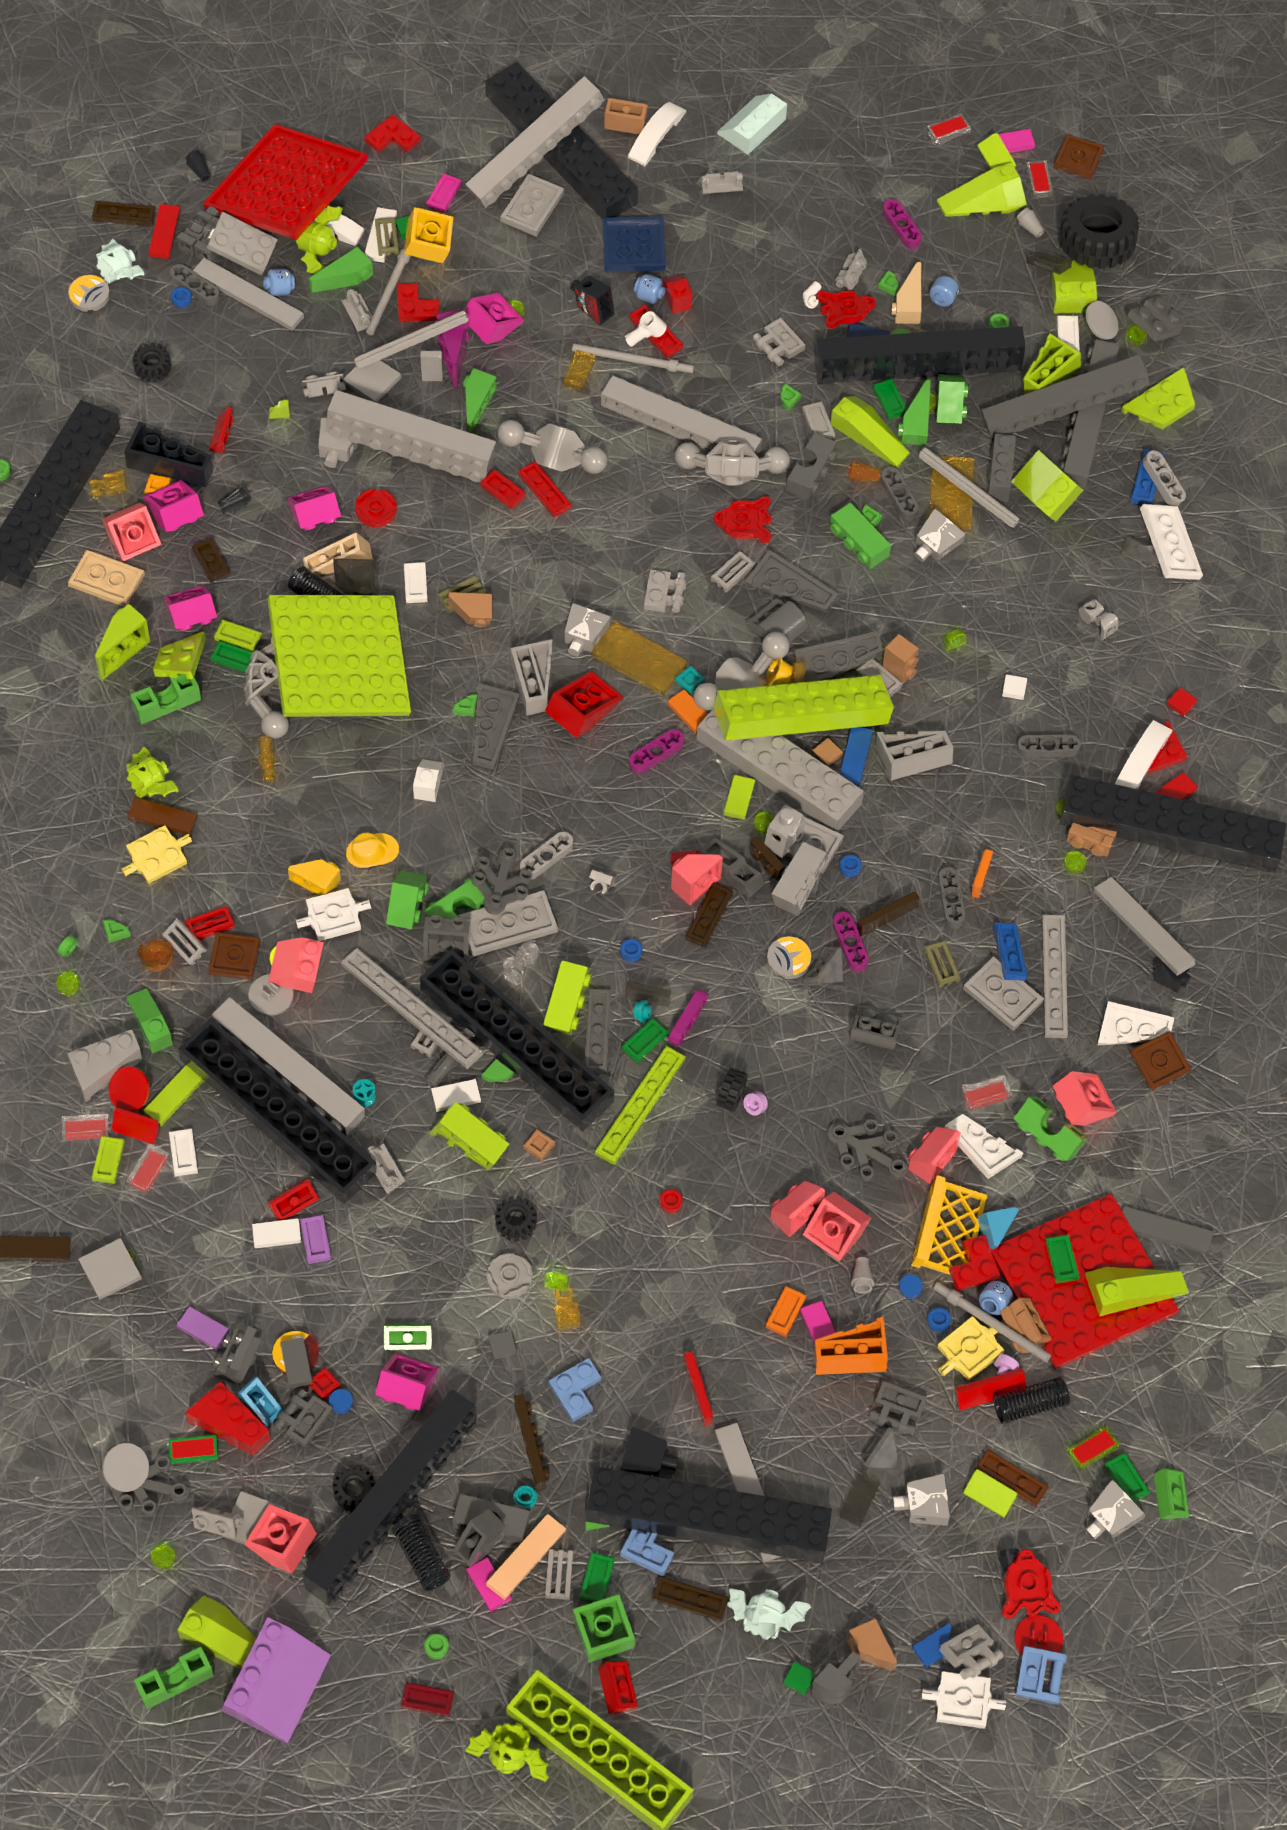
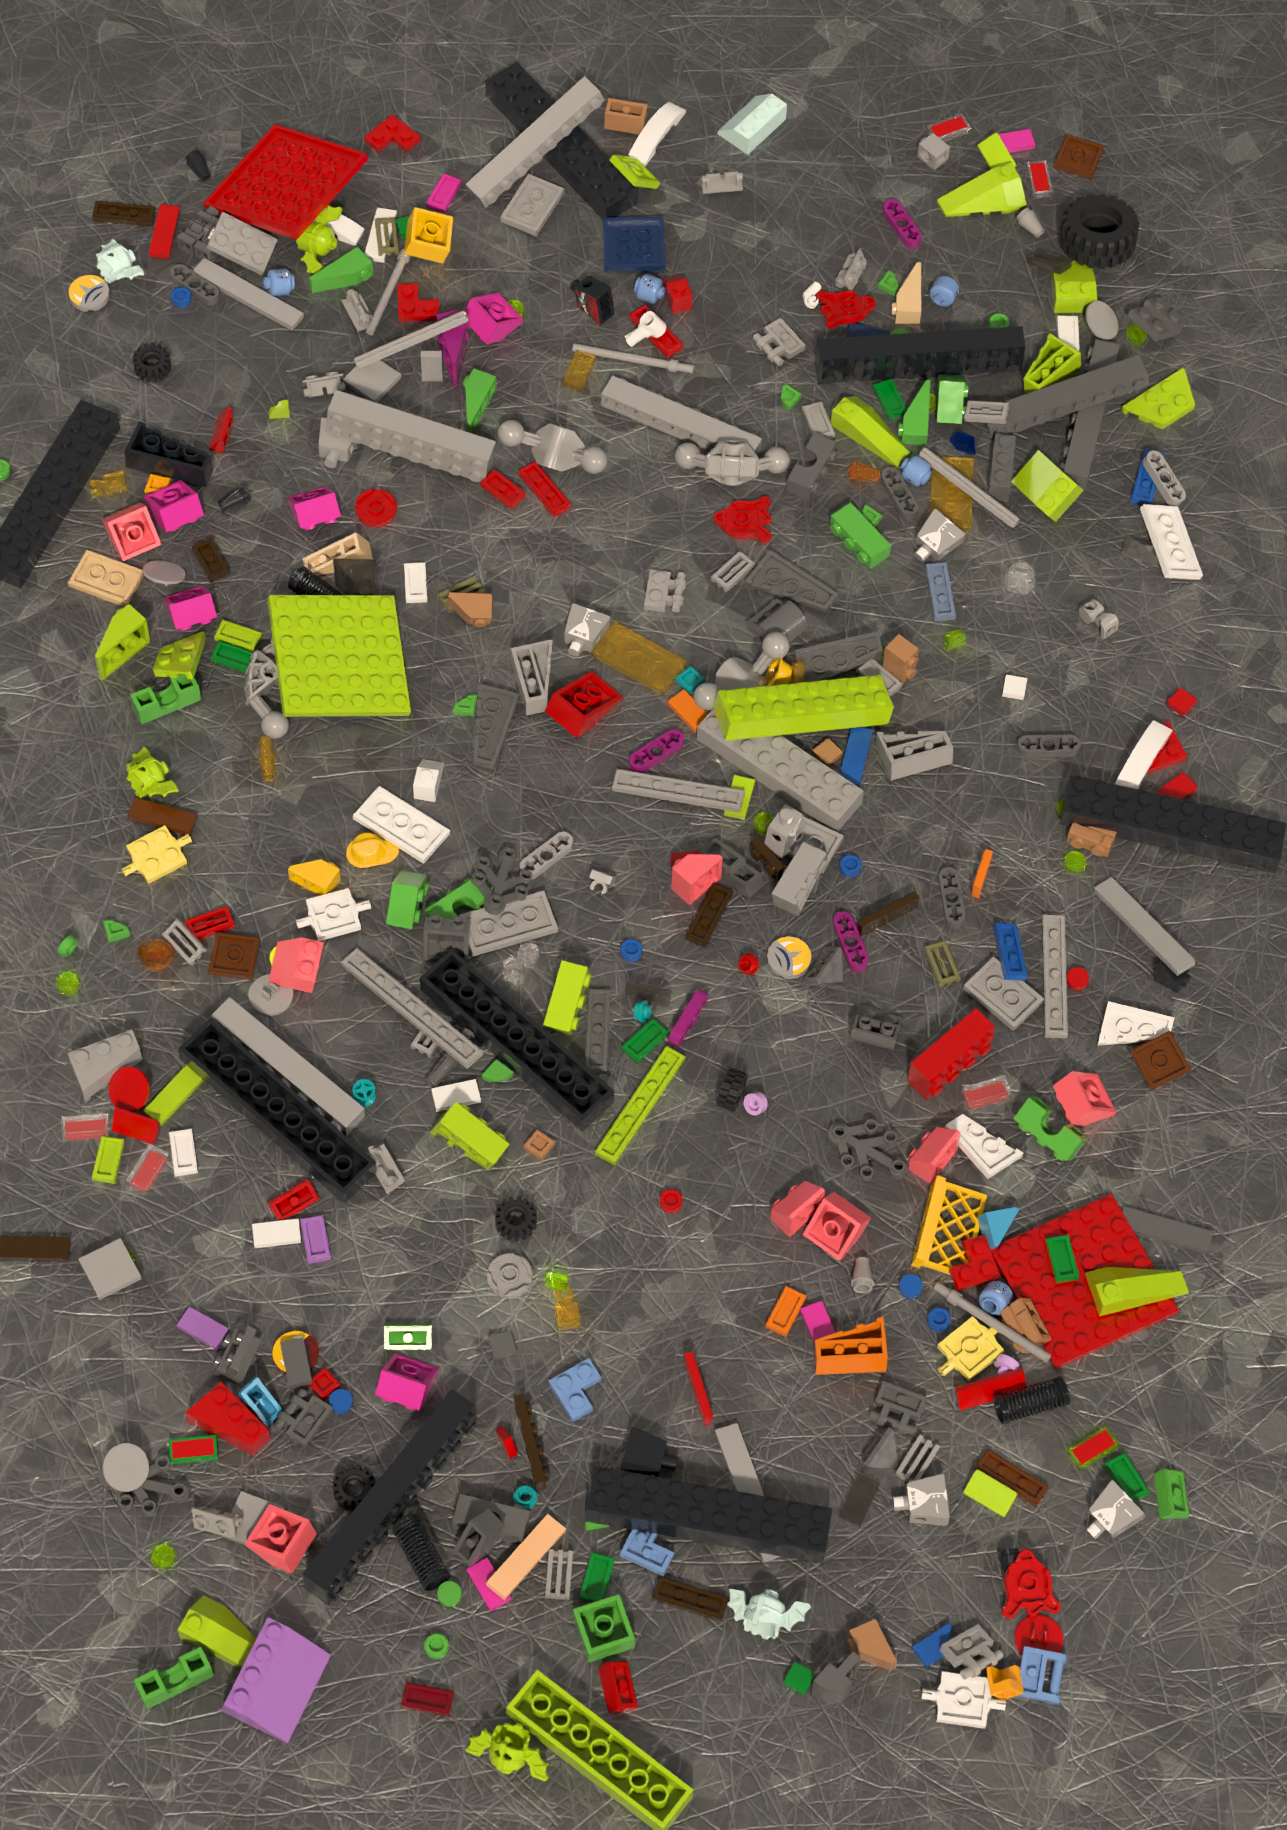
bright green slope [126,988,173,1054] -> none
none -> light grey piece [143,561,186,586]
none -> white tile [353,786,450,864]
none -> bright green tile [437,1581,462,1607]
none -> red tile [495,1426,517,1459]
none -> lime tile [609,155,661,189]
none -> light grey tile [612,769,745,813]
none -> red plate [738,953,759,975]
none -> light grey tile [895,1435,940,1482]
none -> medium blue head [900,455,933,487]
none -> red brick [907,1008,995,1100]
none -> light grey brick [917,133,950,170]
none -> sand blue tile [925,562,956,622]
none -> clear blue slope [950,431,976,456]
none -> light grey tile [964,400,1010,424]
none -> light orange panel [986,1665,1024,1700]
none -> clear hair [1004,561,1037,594]
none -> red tile [1066,967,1089,991]

